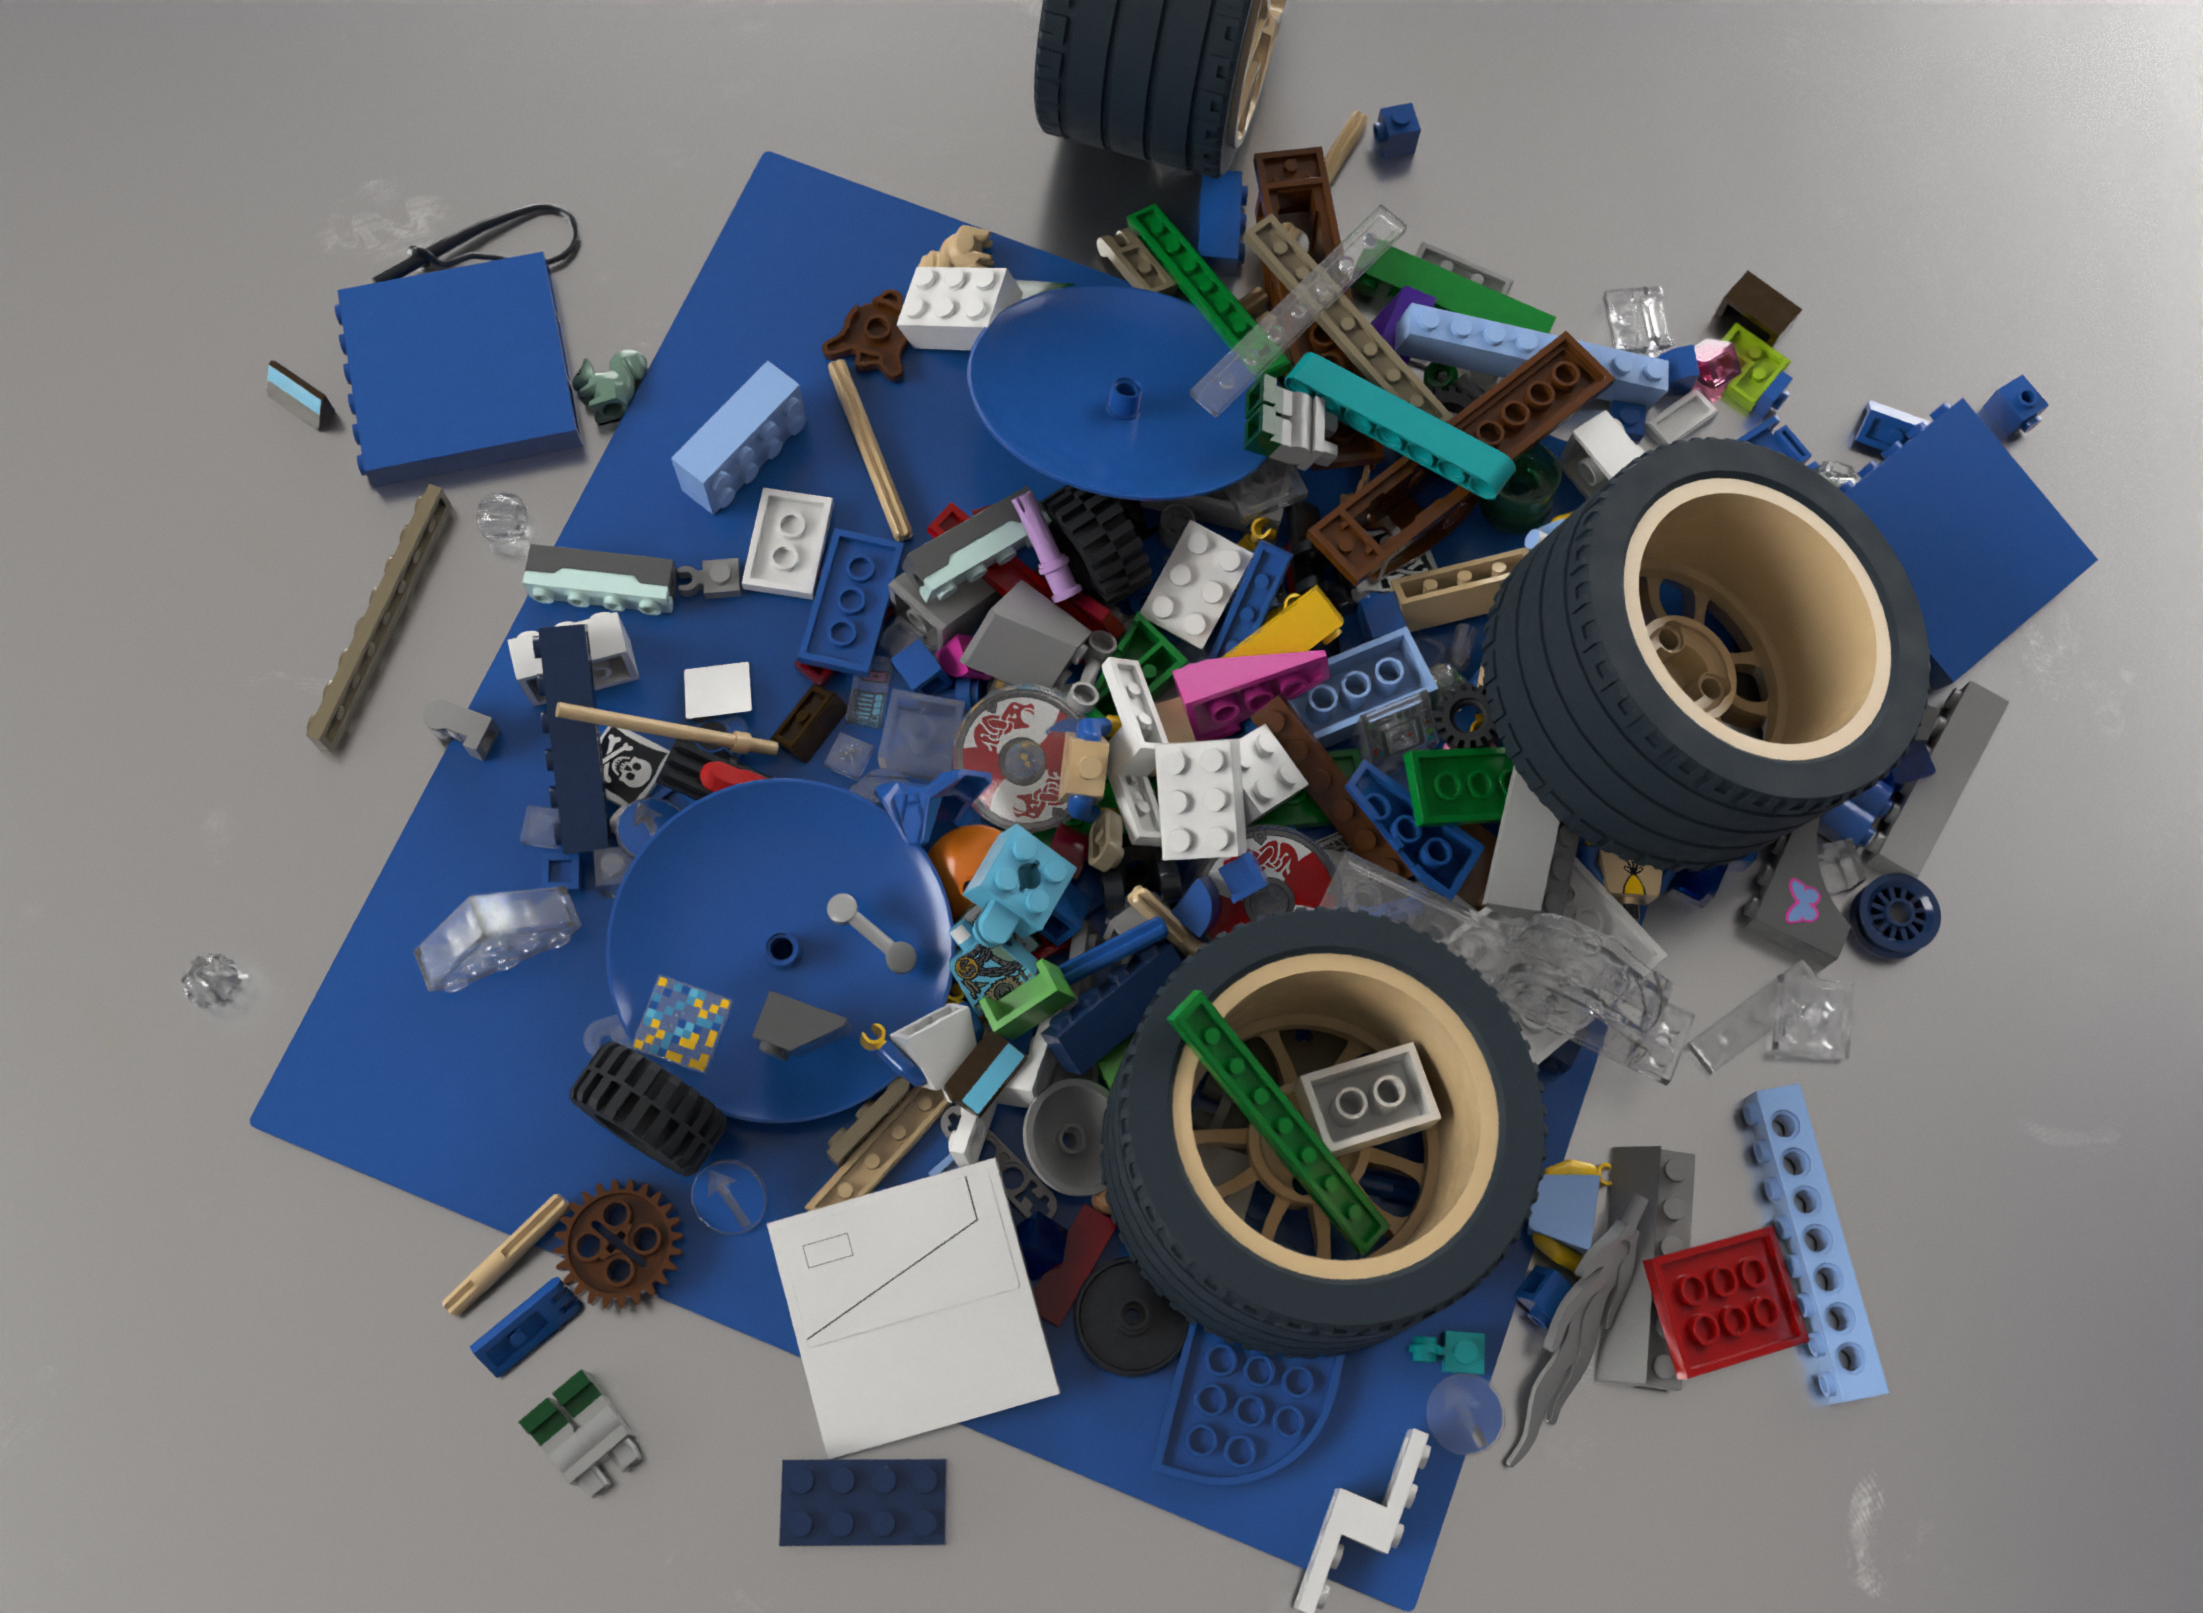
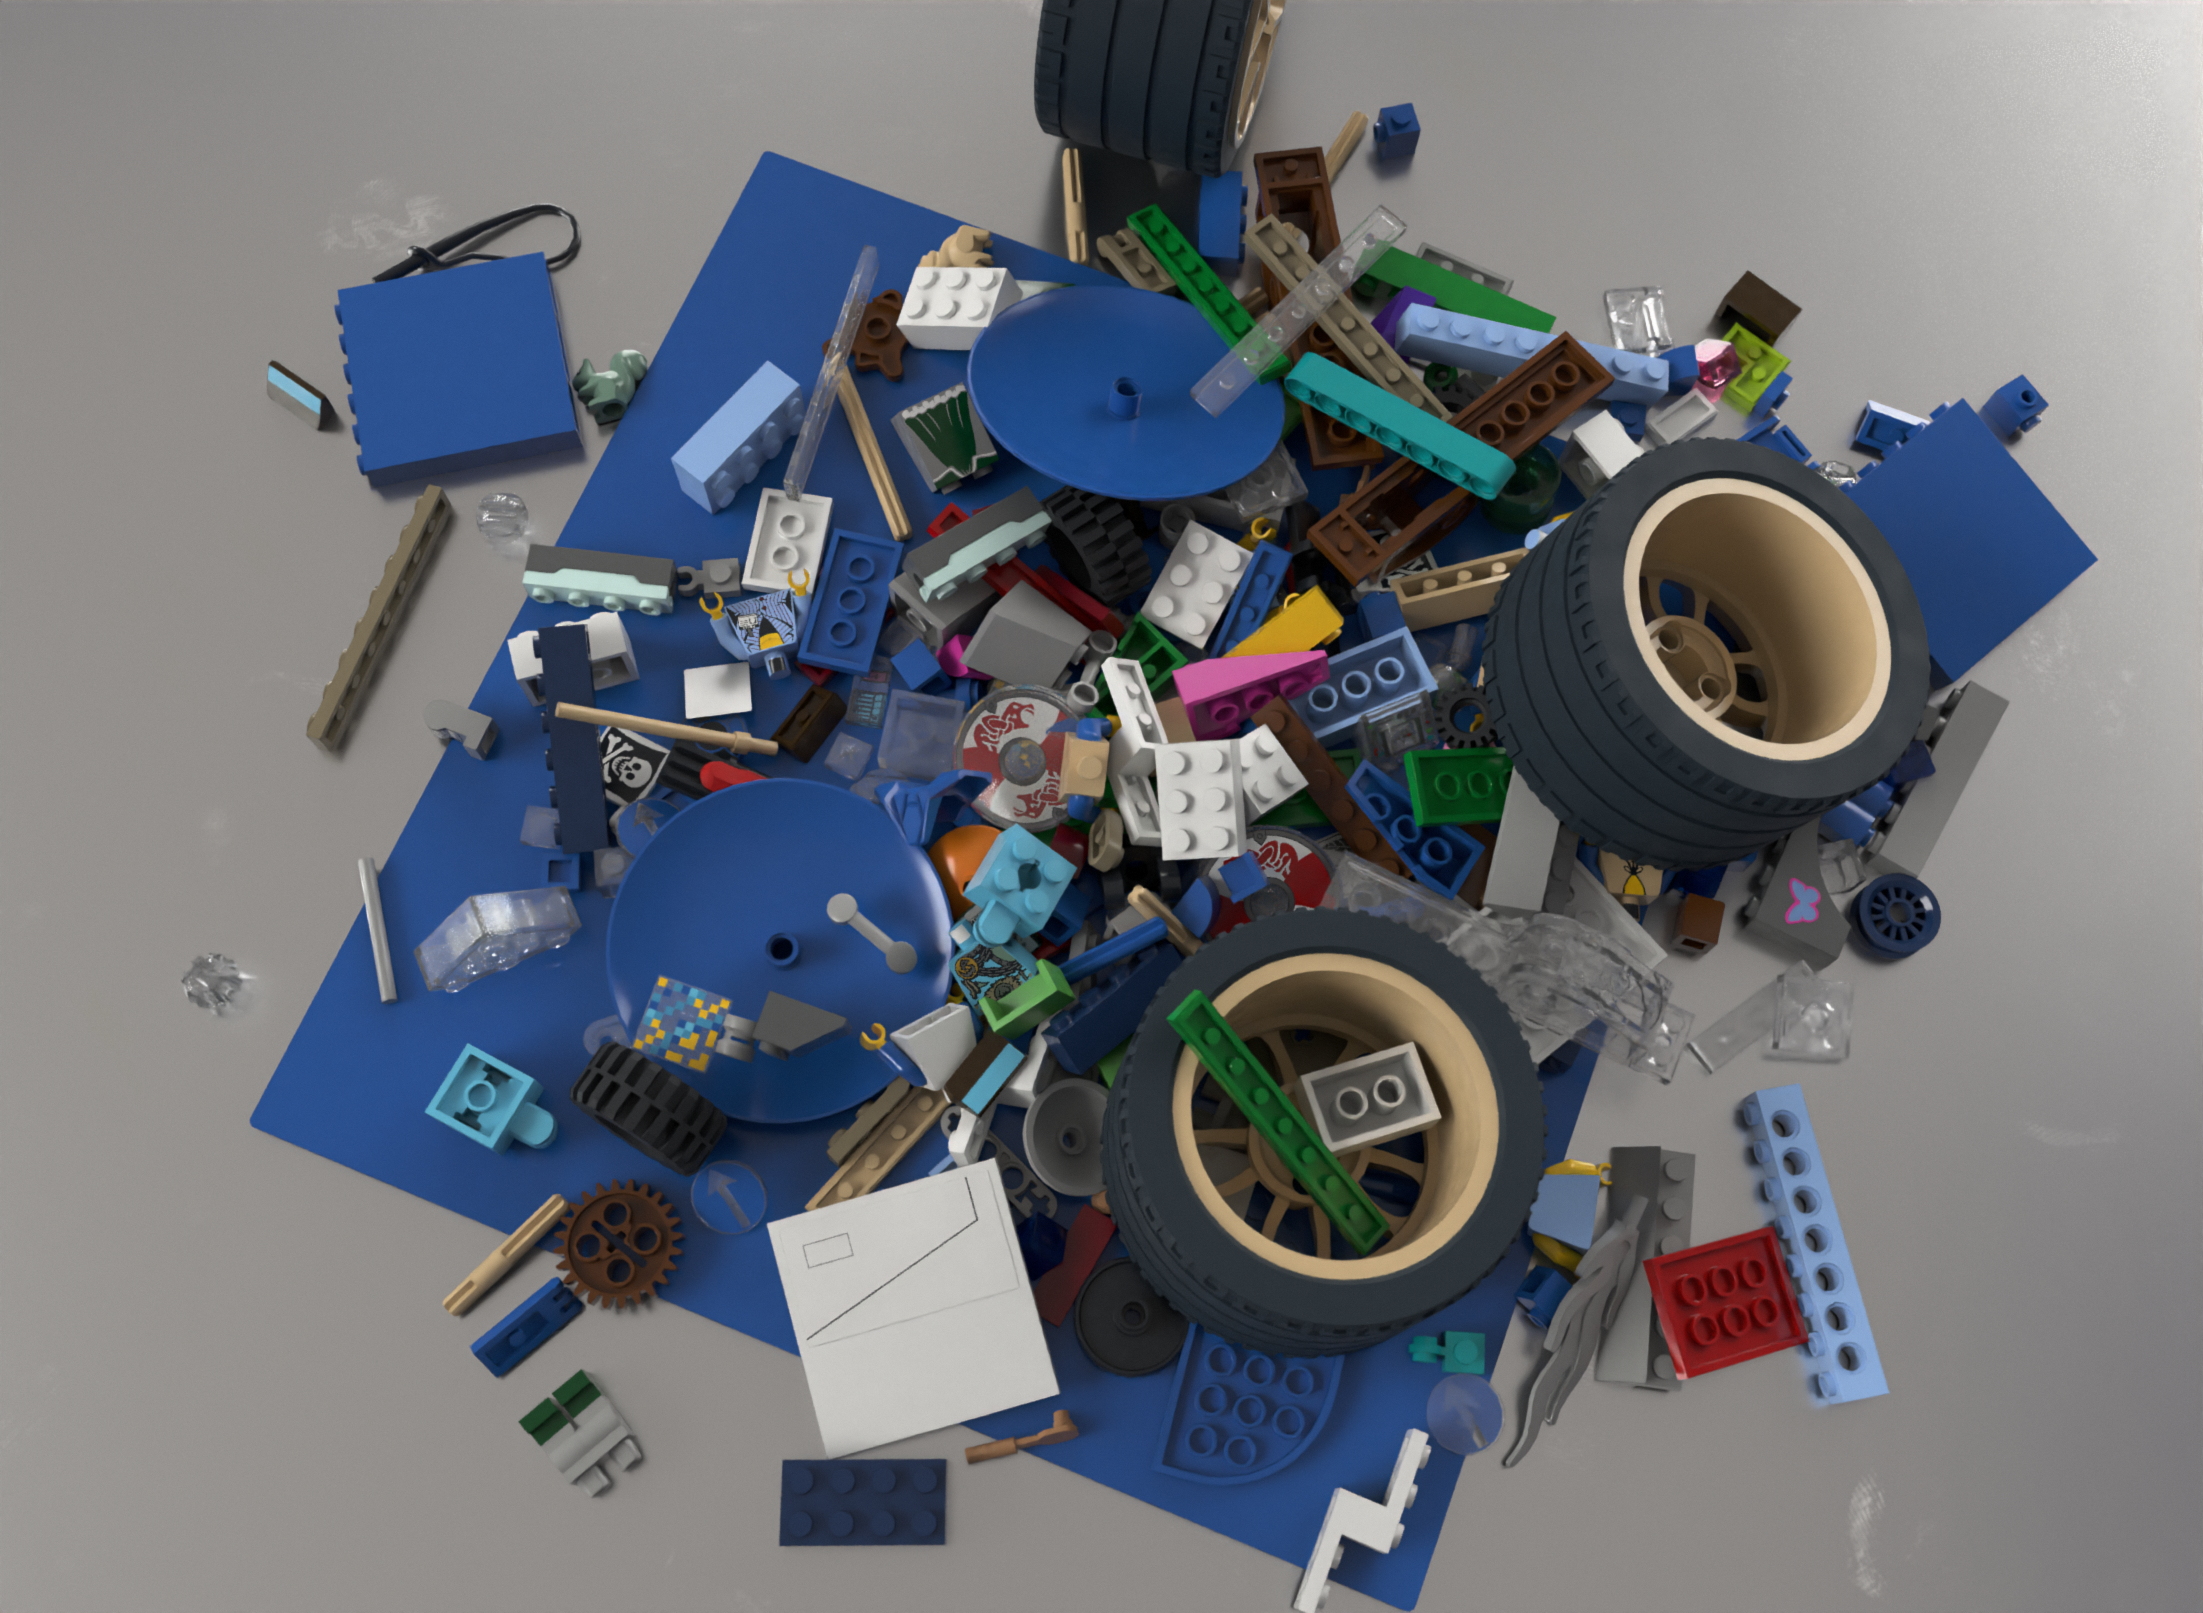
lavender pin [1011,490,1083,603] -> none
hips [1244,373,1338,471] -> none
none -> light grey bar [358,858,398,1004]
none -> medium azure brick [425,1043,558,1156]
none -> light blue torso [700,568,812,680]
none -> light grey wheel [715,1014,757,1063]
none -> clear tile [783,245,879,502]
none -> slope [890,382,1000,494]
none -> medium nougat piece [965,1410,1079,1464]
none -> tan axle [1062,148,1089,266]
none -> reddish brown panel [1671,893,1725,954]

